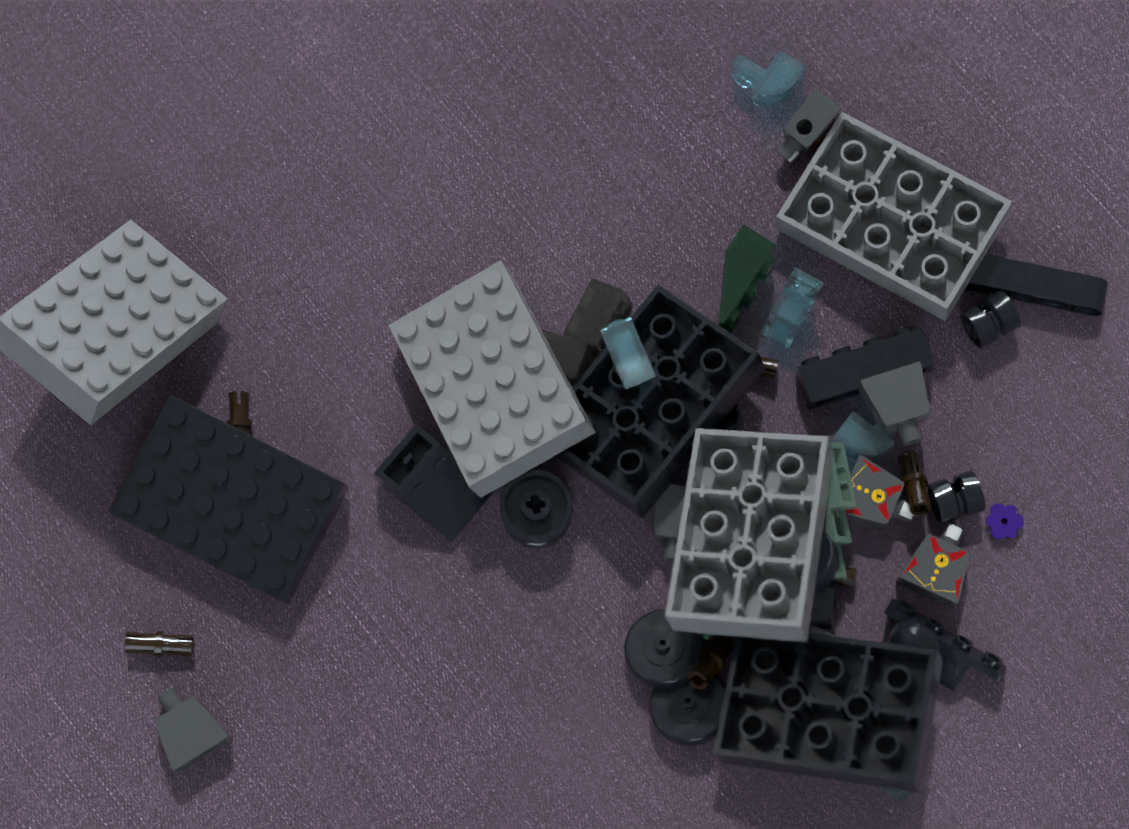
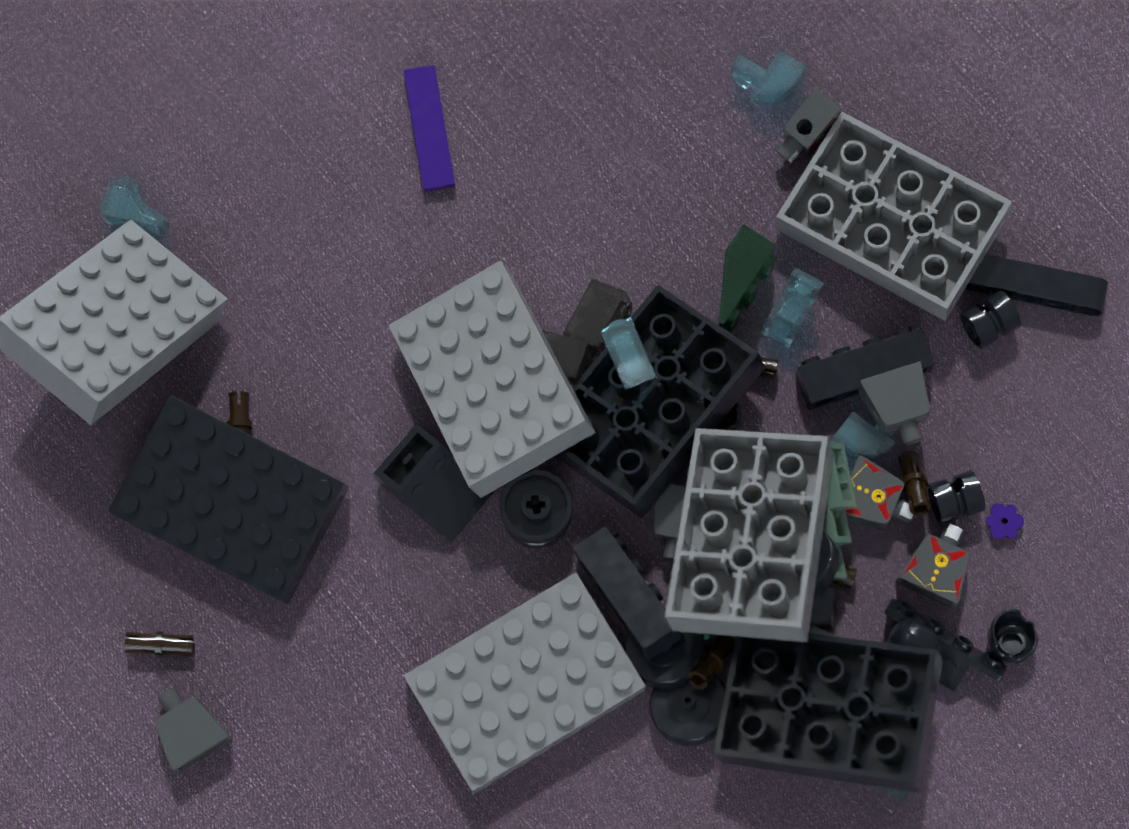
none -> clear light blue arch [99,176,169,235]
none -> light grey brick [403,572,646,794]
none -> dark purple tile [404,65,455,192]
none -> black brick [572,526,682,661]
none -> black hair [987,609,1038,664]

